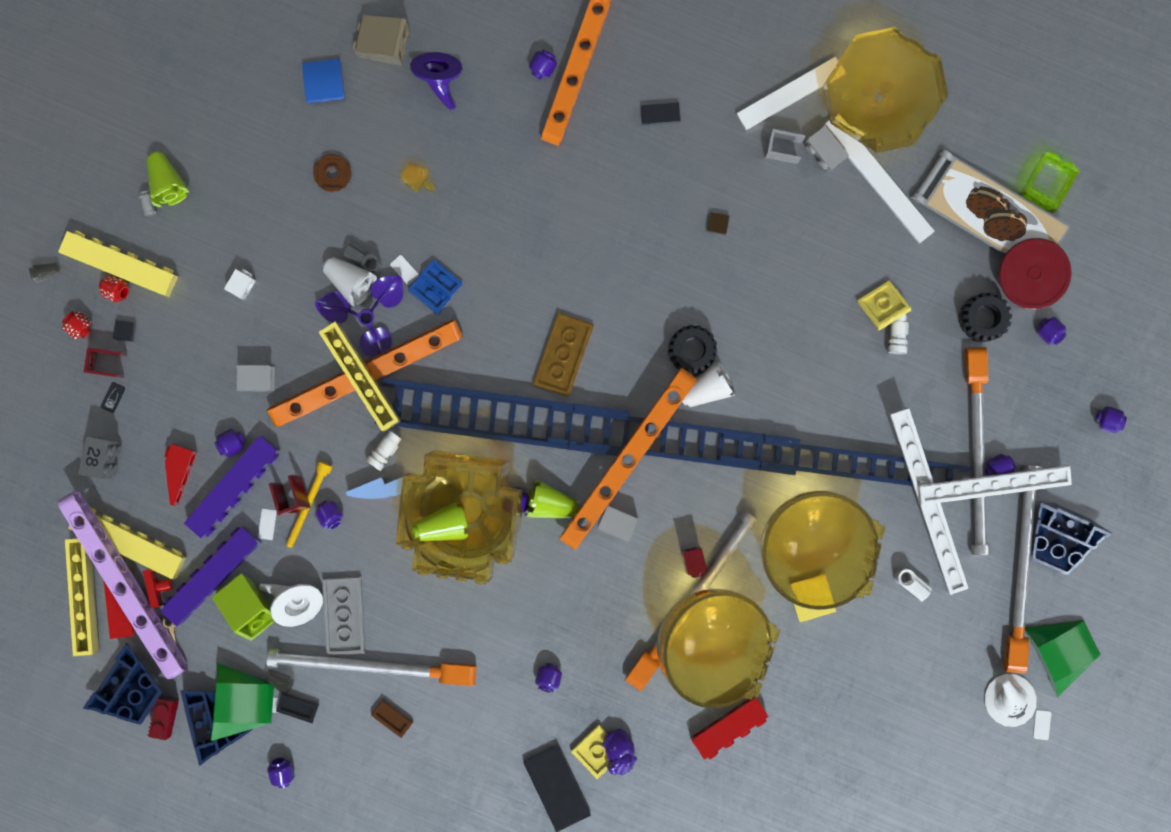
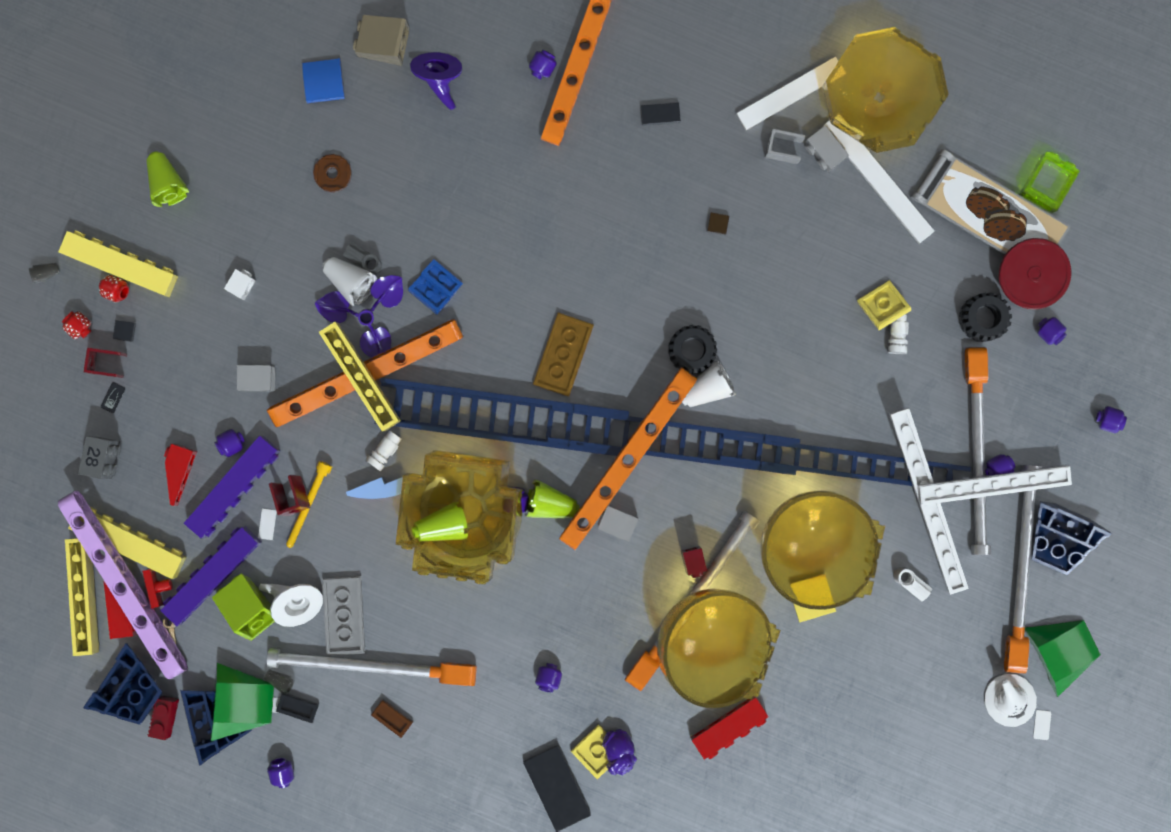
light grey pin [138,190,156,216] -> none
dark purple head [315,500,344,530] -> none
white sticker [390,255,419,285] -> none
clear yellow piece [400,162,436,193] -> none

